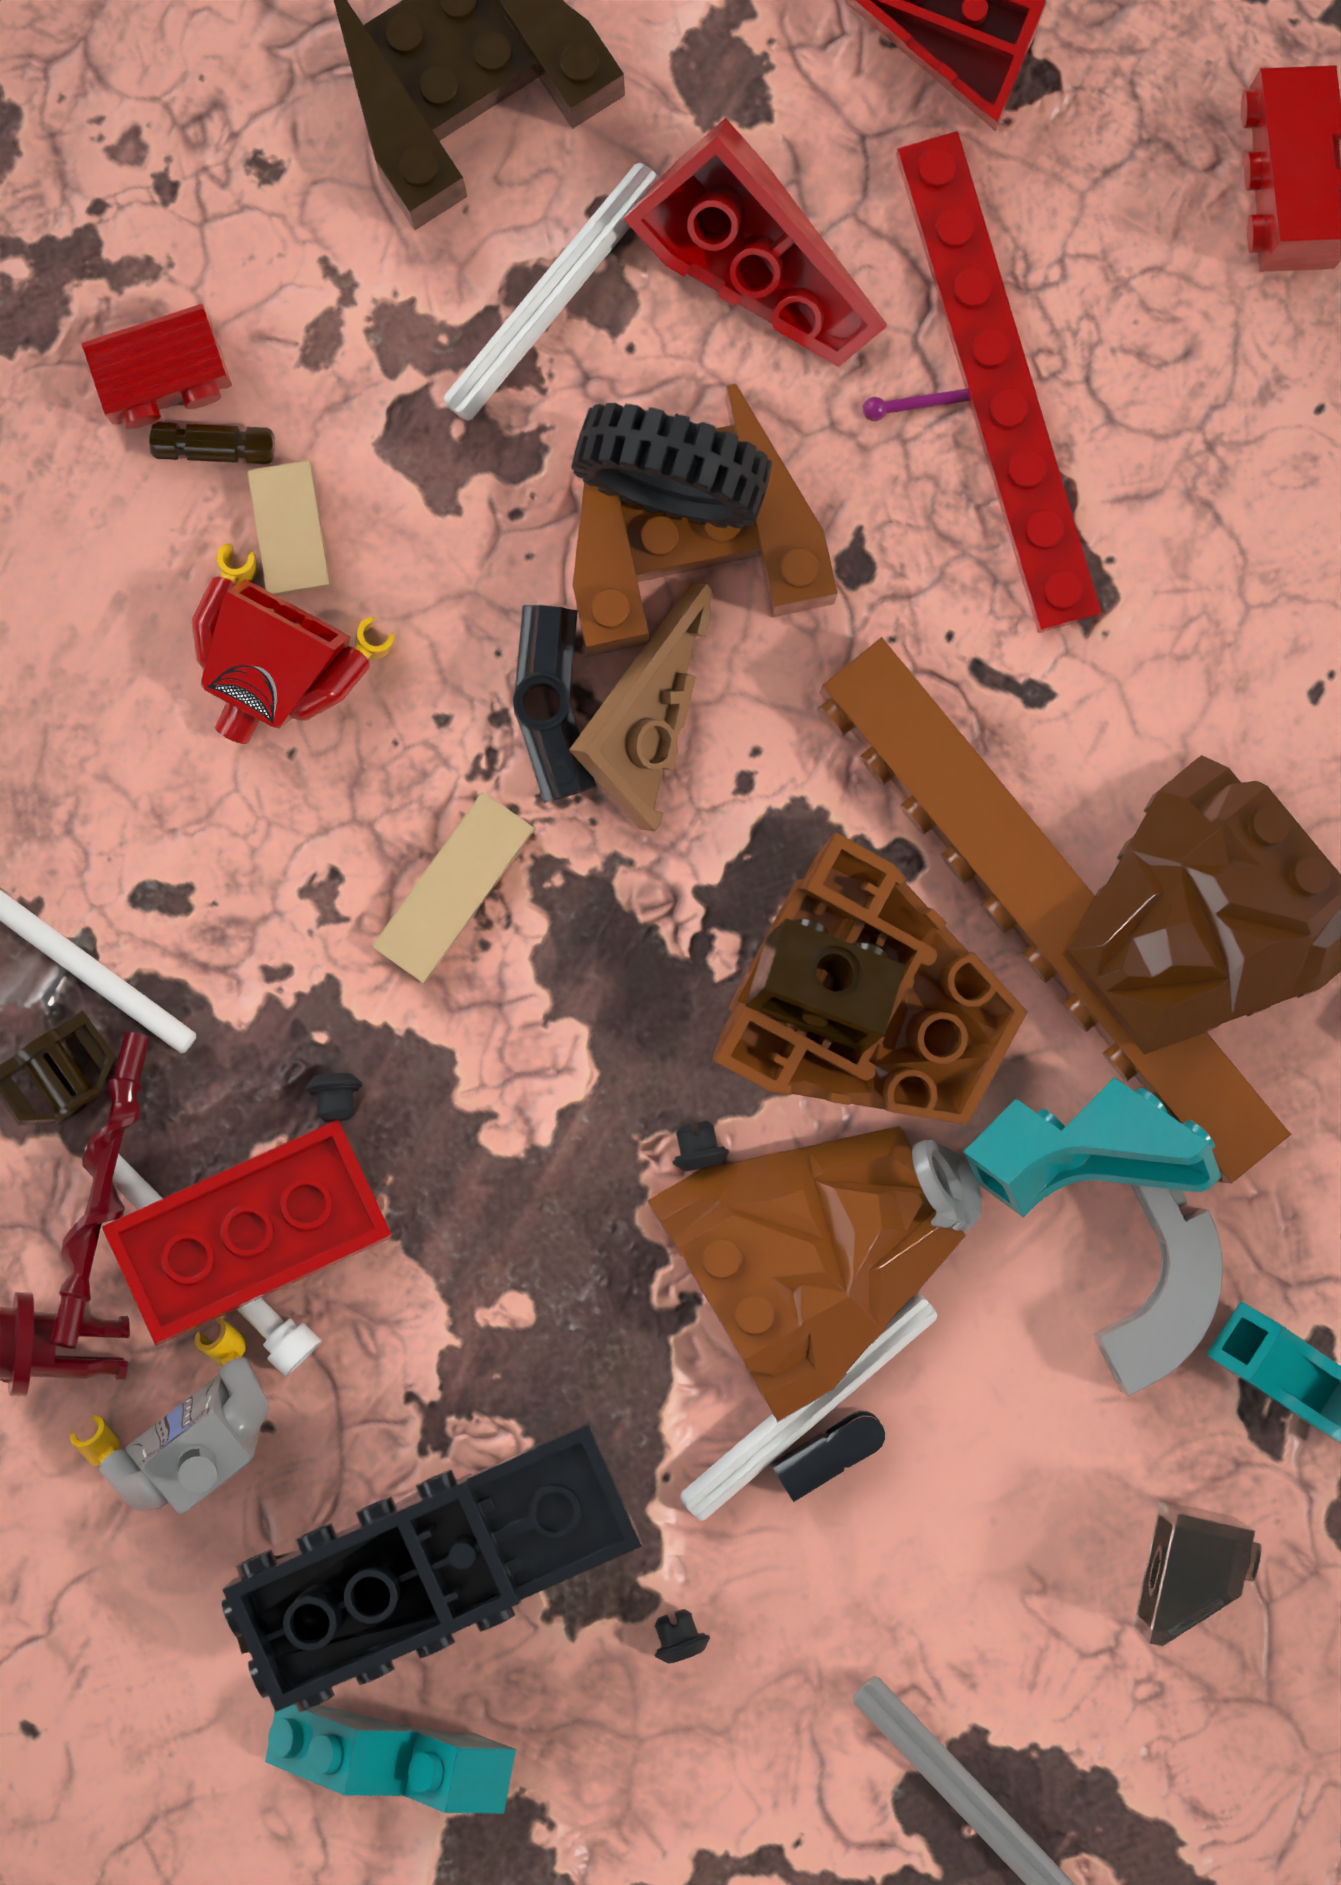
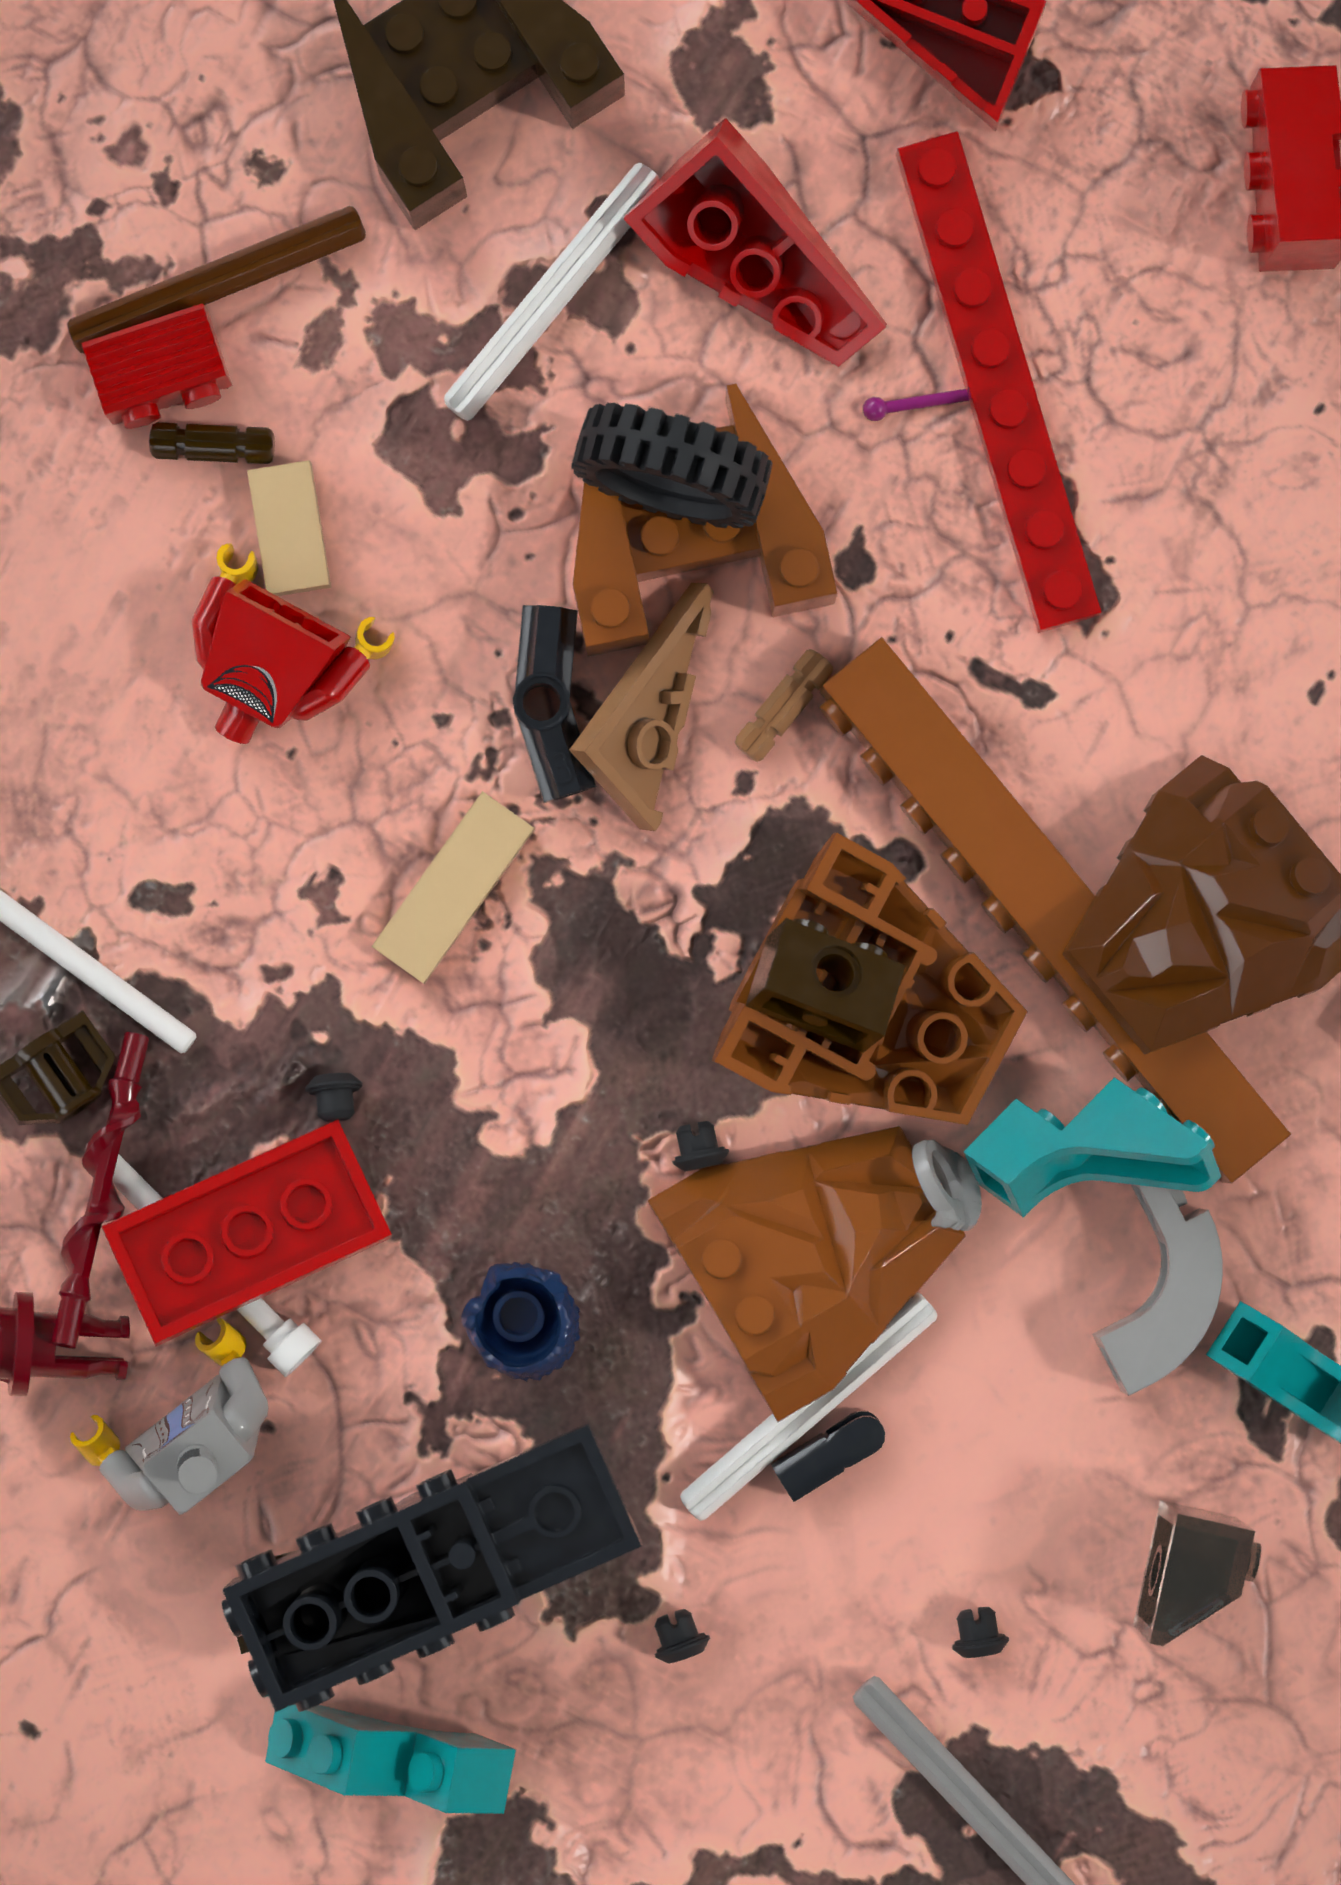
none -> reddish brown axle [67,206,366,353]
none -> dark blue hair [461,1262,580,1382]
none -> medium nougat axle [735,649,833,762]
none -> black piece [952,1607,1009,1658]

